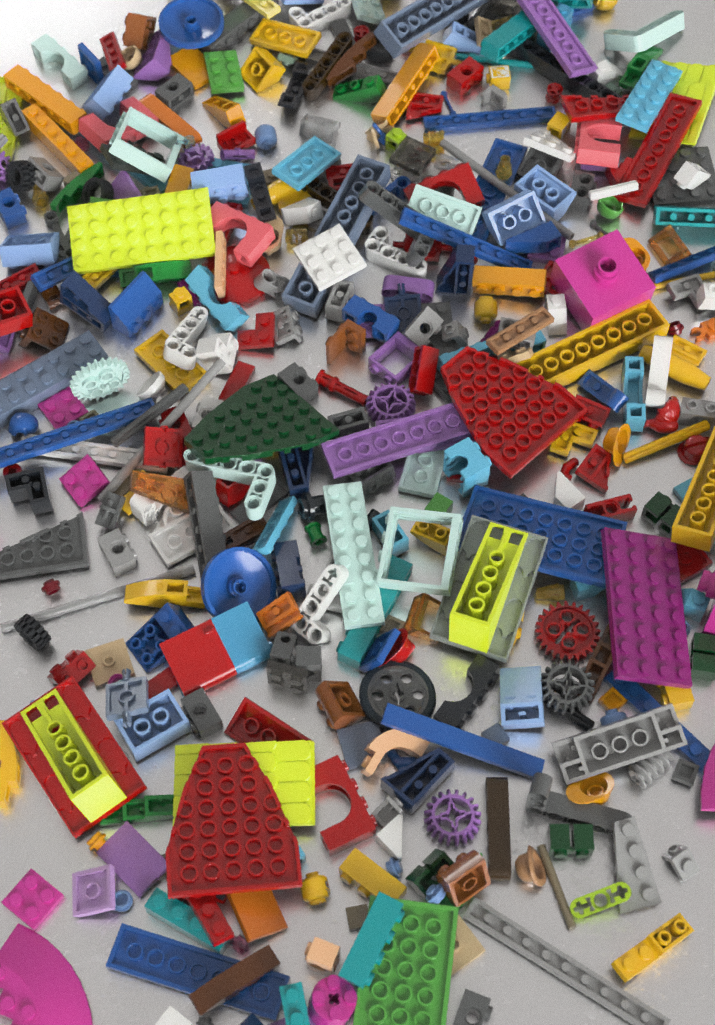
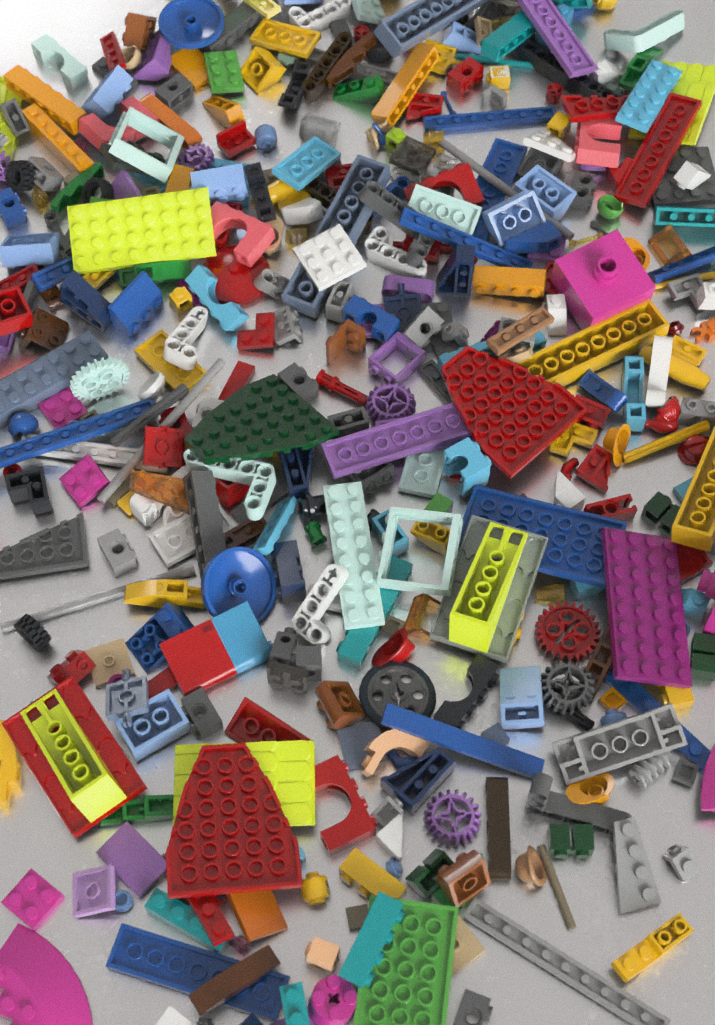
dark red plate [41,579,61,596] -> none
blue plate [77,42,104,86] -> none
light orange plate [86,831,106,851] -> none
dark grey hips [95,491,126,530] -> none
clear light blue hand [175,135,195,149] -> none
white brick [195,332,239,375] -> none
light nougat tile [214,230,227,298] -> none
medium lavender pin [220,148,255,162] -> none
orange plate [256,592,304,639] -> none
blue plate [359,628,401,673] -> none
red piece [408,345,440,396] -> none
medium blue plate [425,884,446,904] -> none
yellow head [474,296,498,324] -> none
clear yellow cone [495,155,512,180] -> none
lime beam [570,882,632,918] -> none
white axle [588,180,639,201] -> none

